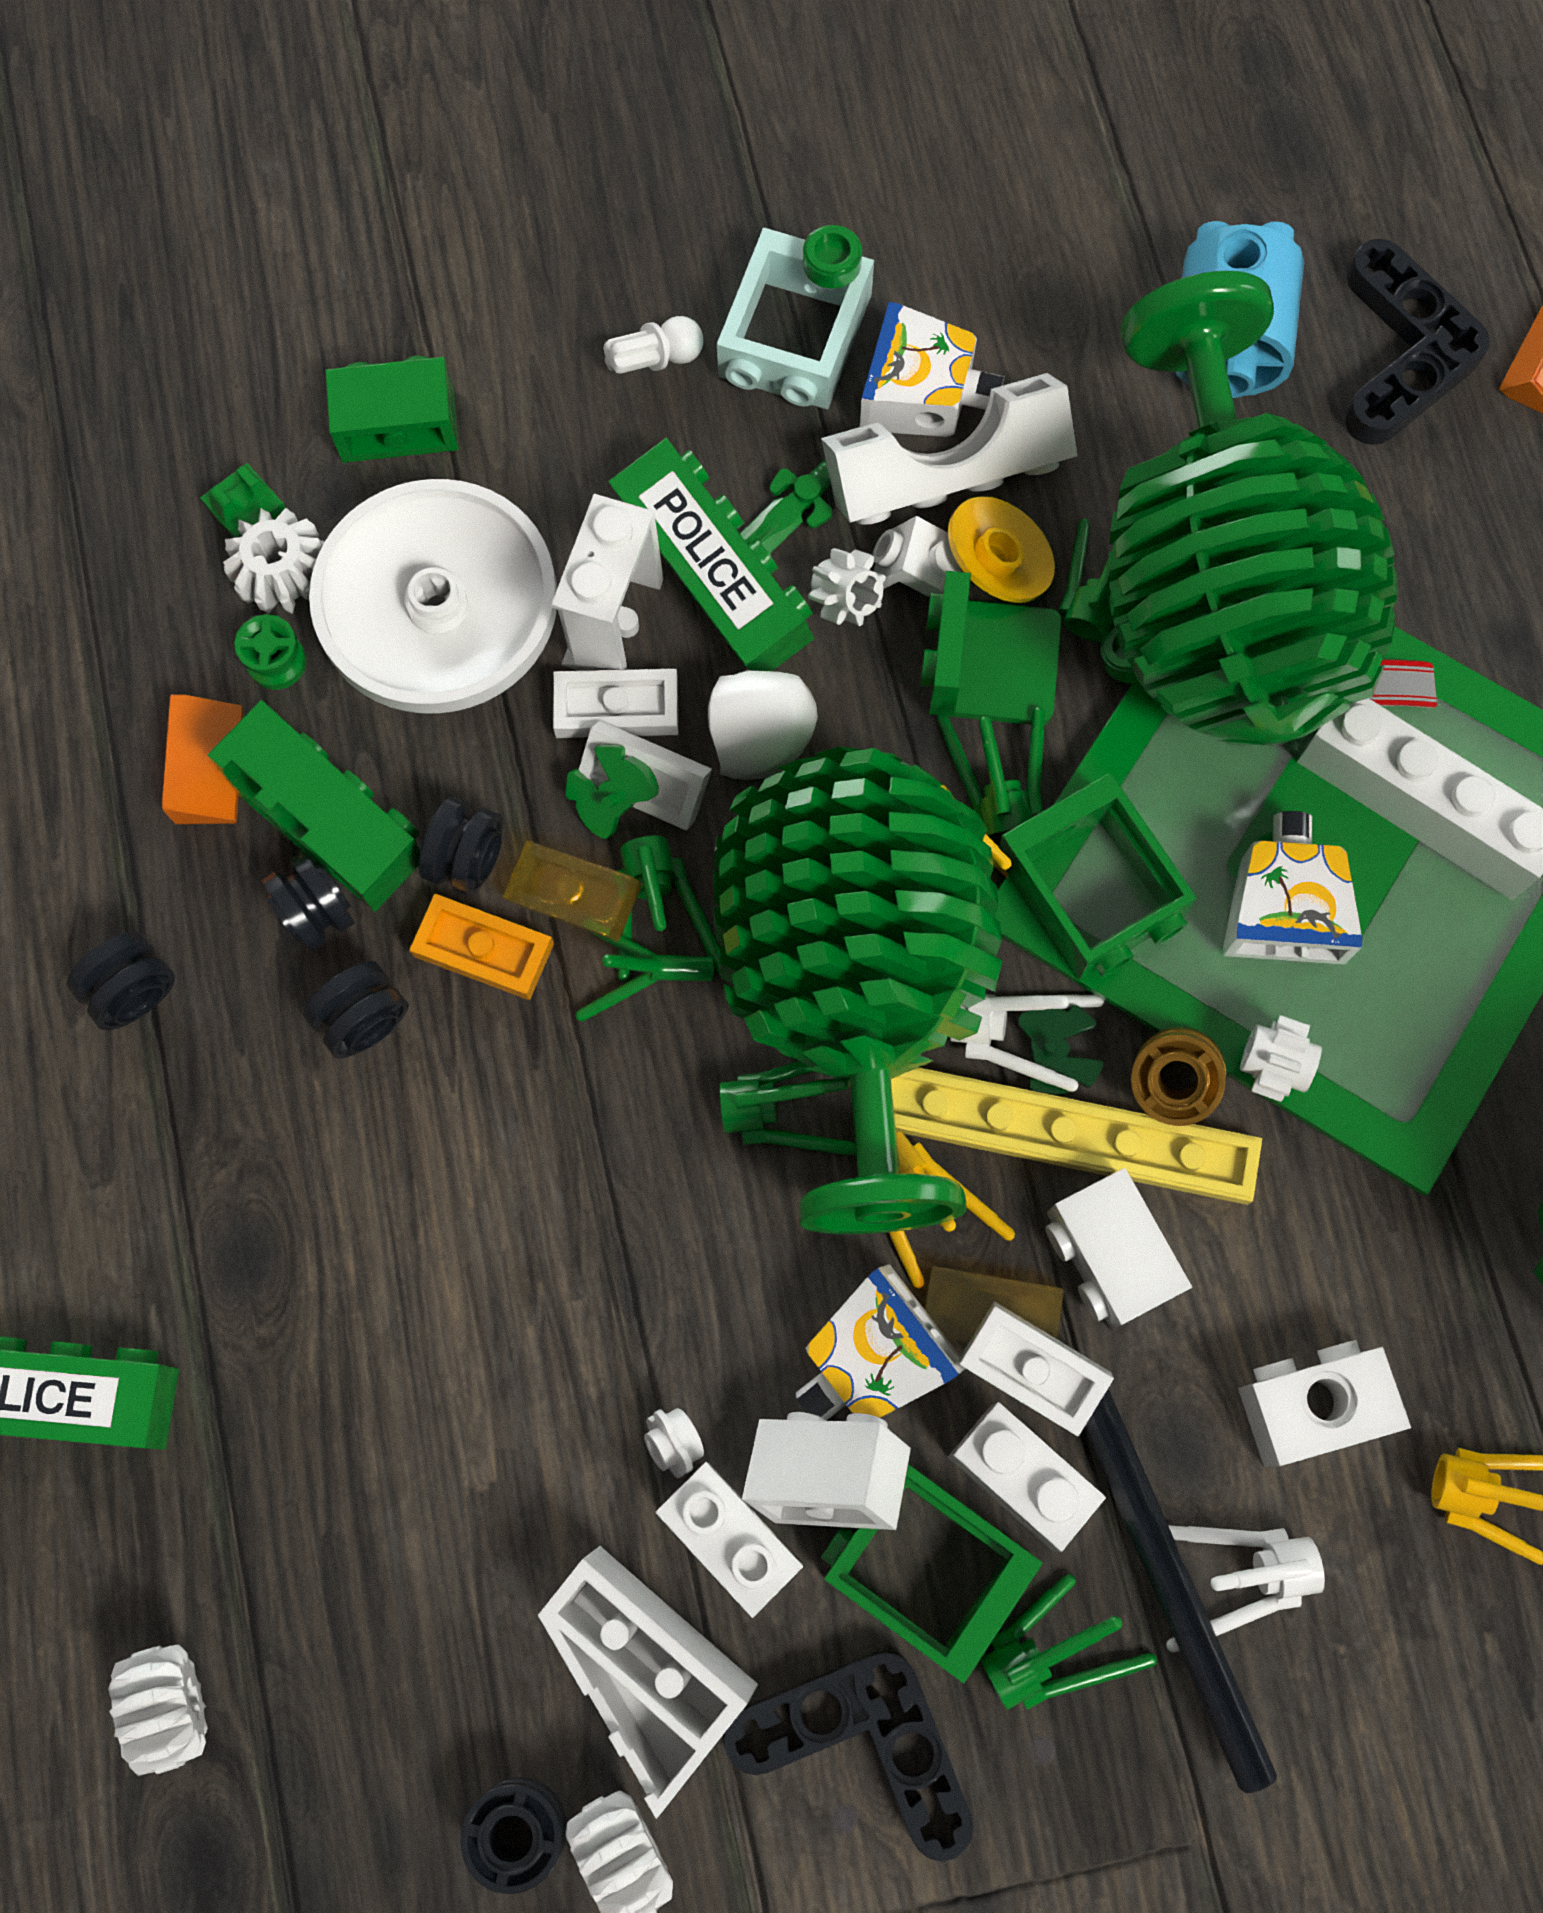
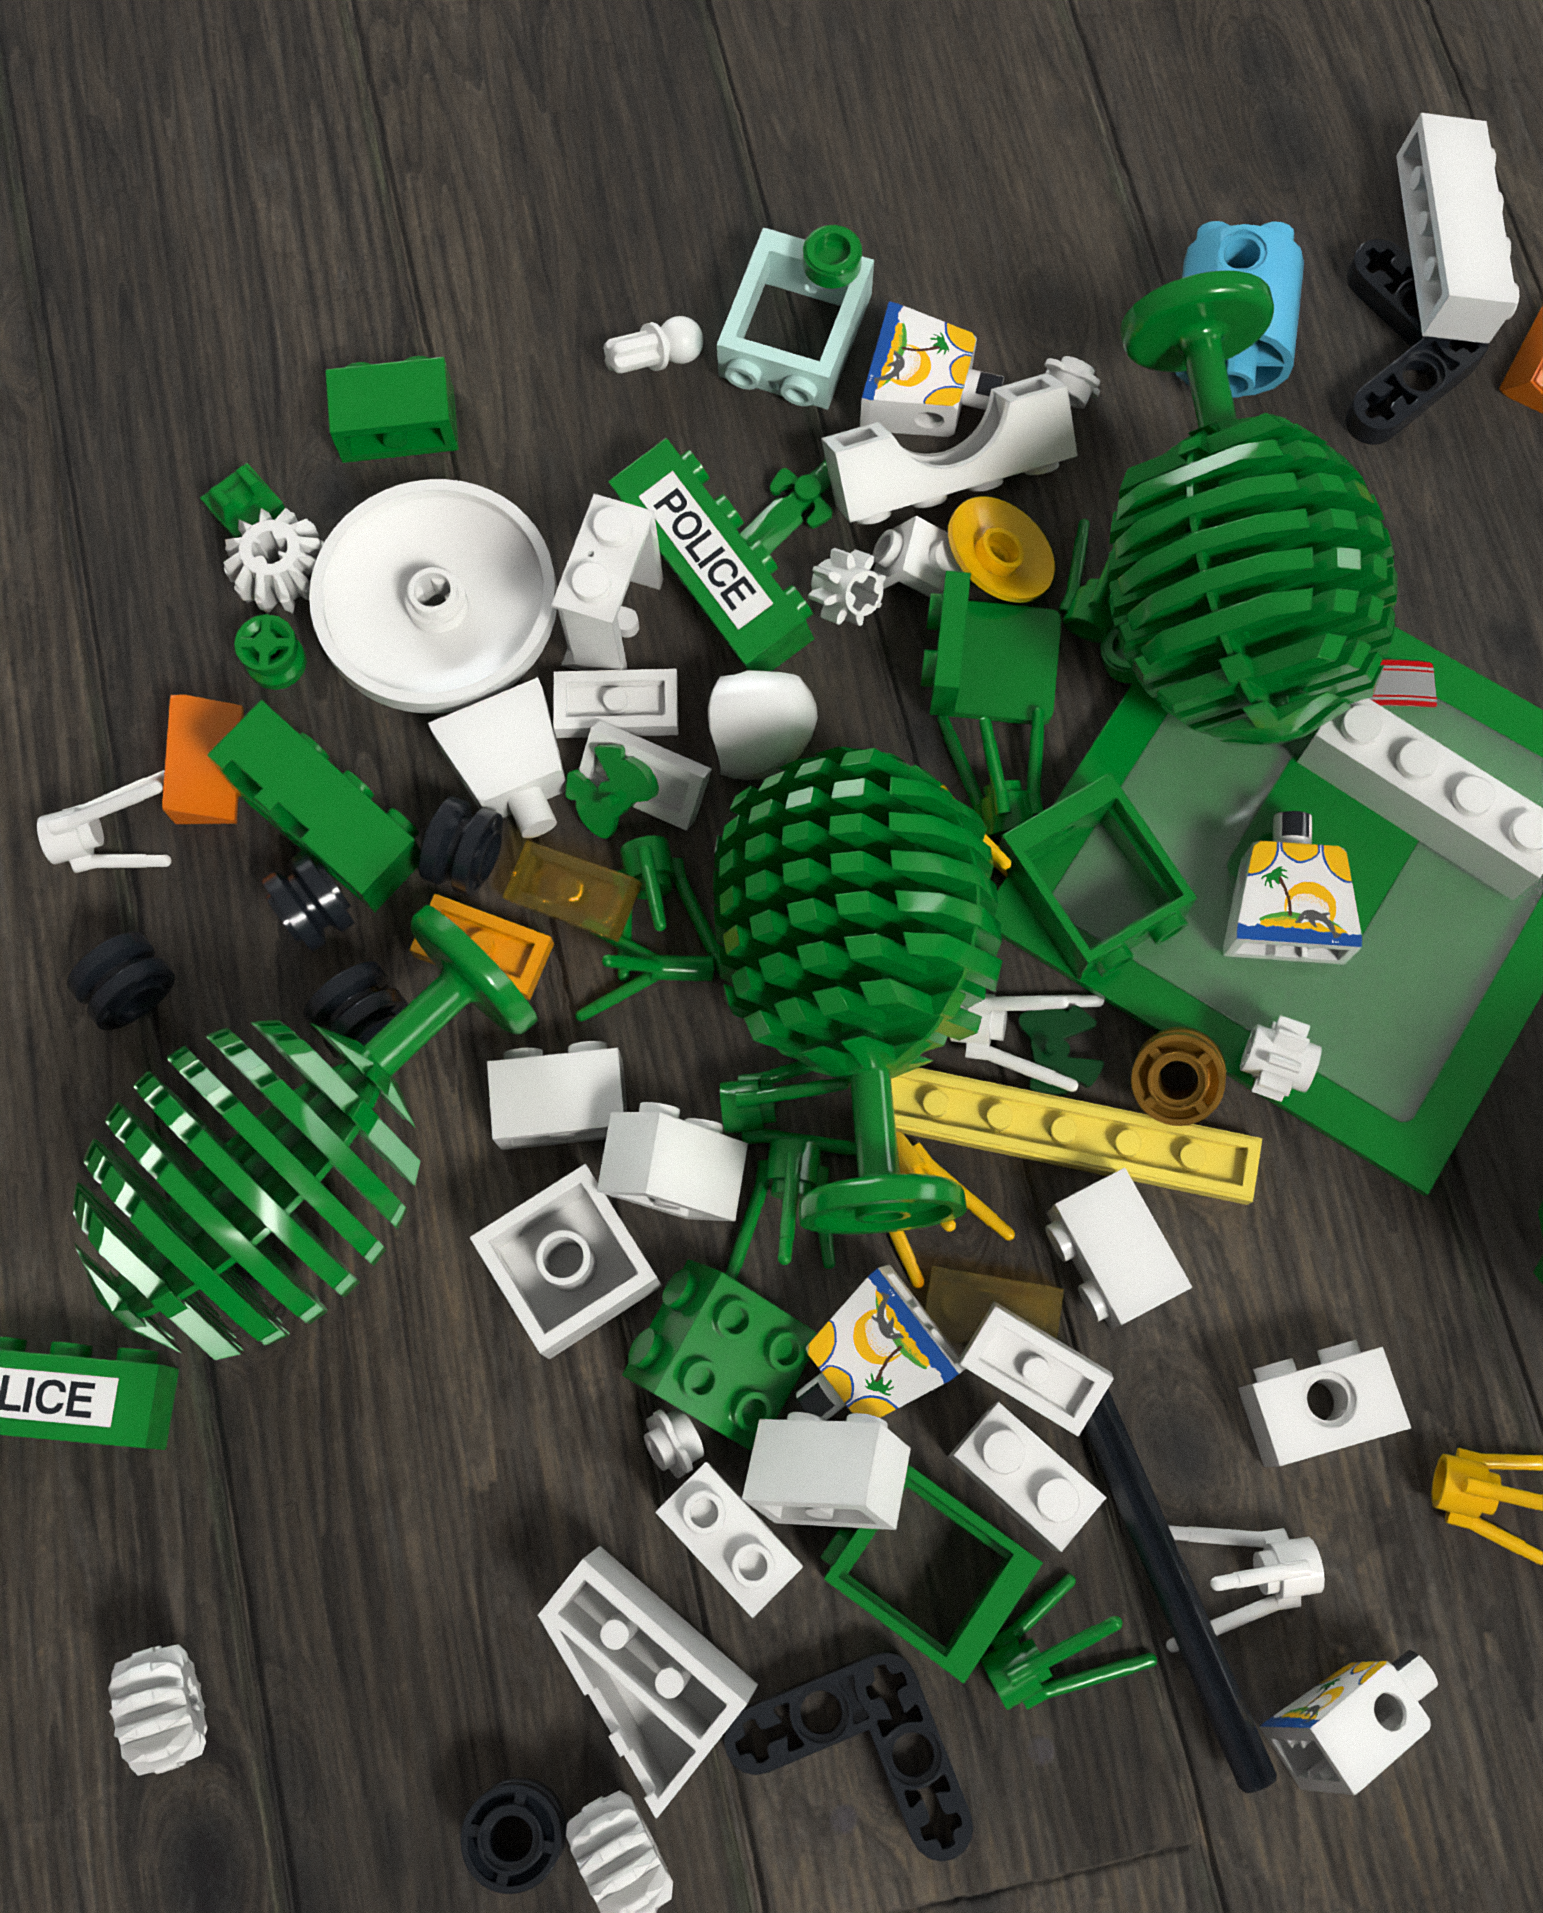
none -> white plant [37,770,172,873]
none -> green plant [72,905,538,1360]
none -> white torso [428,678,567,838]
none -> white brick [469,1164,662,1359]
none -> white brick [487,1041,628,1150]
none -> white brick [597,1102,748,1221]
none -> green bracket [621,1259,817,1450]
none -> green plant [725,1139,836,1281]
none -> white plate [1044,356,1100,408]
none -> white torso [1259,1650,1438,1795]
none -> white brick [1396,113,1519,343]

